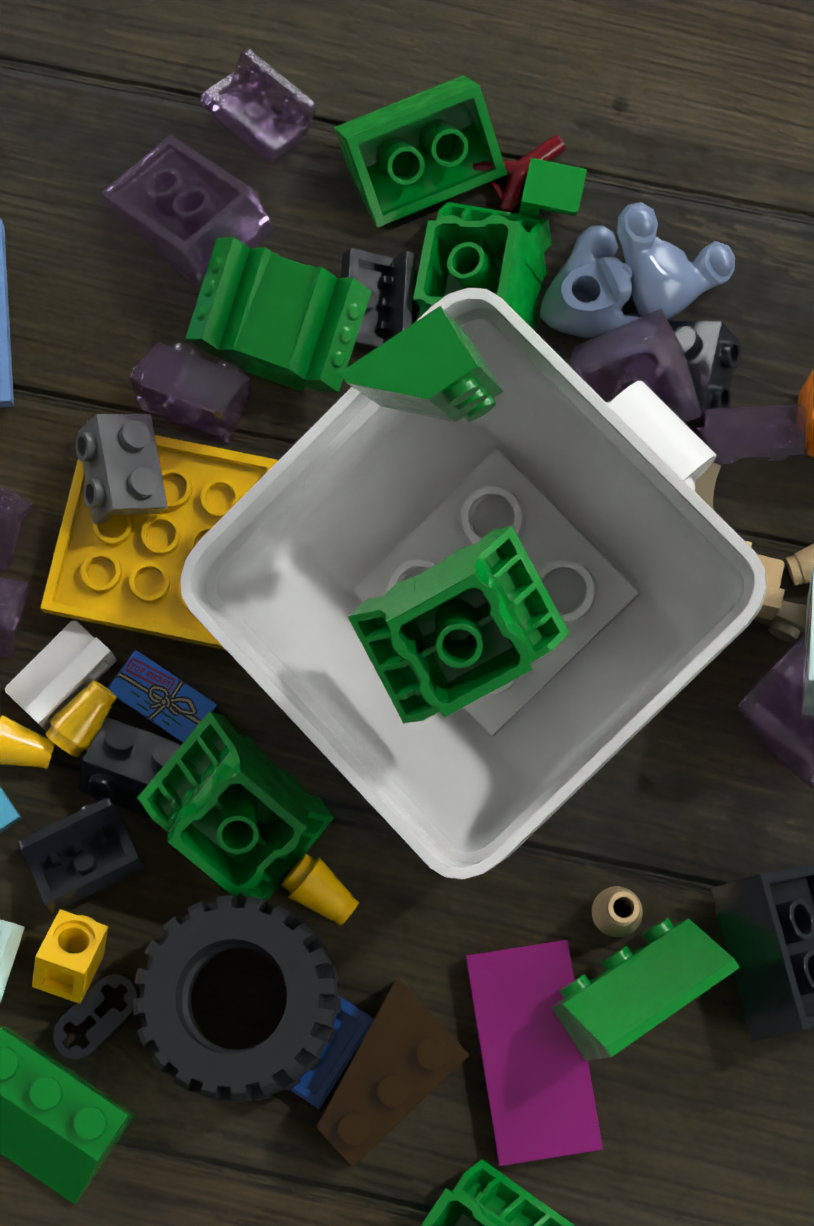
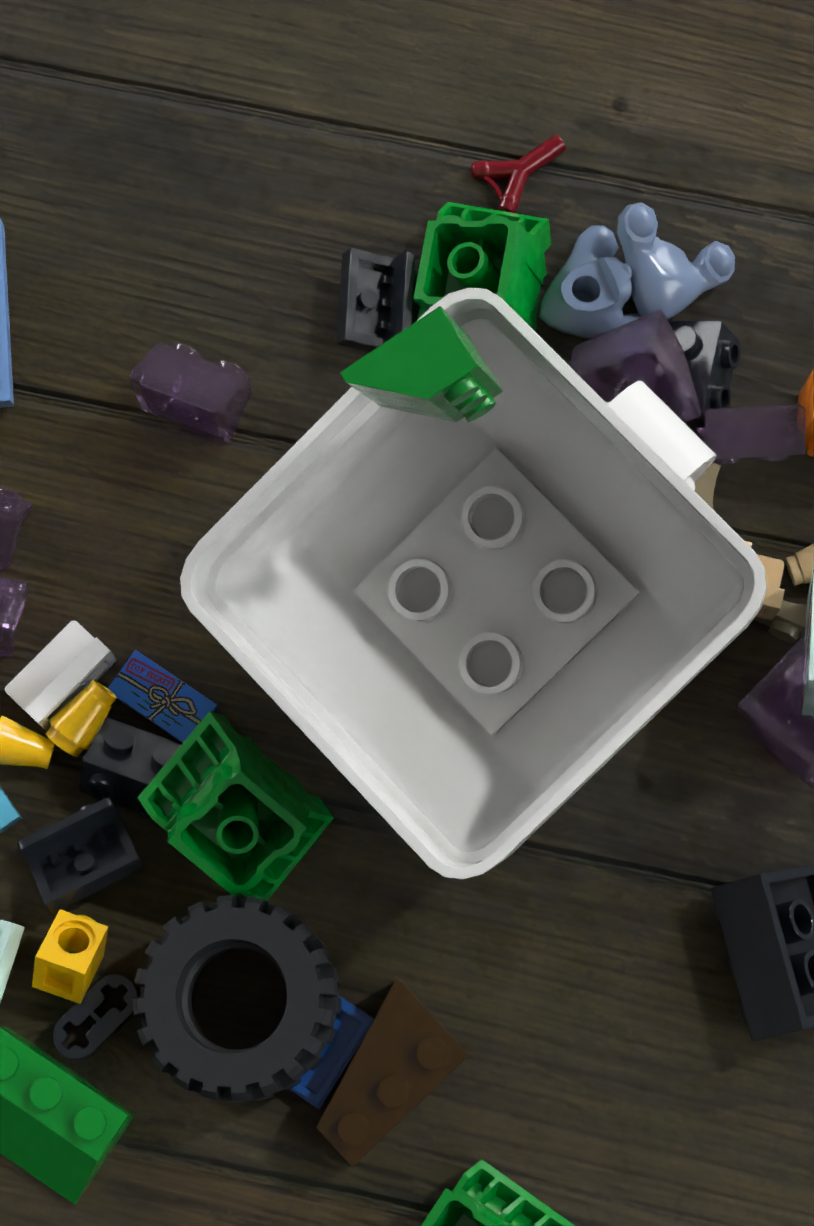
yellow plate [40,435,279,650] -> none
dark grey bracket [75,414,168,524] -> none
clear purple slope [101,135,274,289] -> none
green slope [185,236,372,393] -> none
clear purple bracket [200,49,317,163] -> none
yellow cone [281,853,359,926] -> none
green slope [334,75,507,228] -> none
green slope [348,526,570,724] -> none
magenta tile [465,940,603,1166] -> none
green panel [519,158,587,217] -> none
green slope [551,918,740,1061] -> none
tan cone [592,886,643,938] -> none

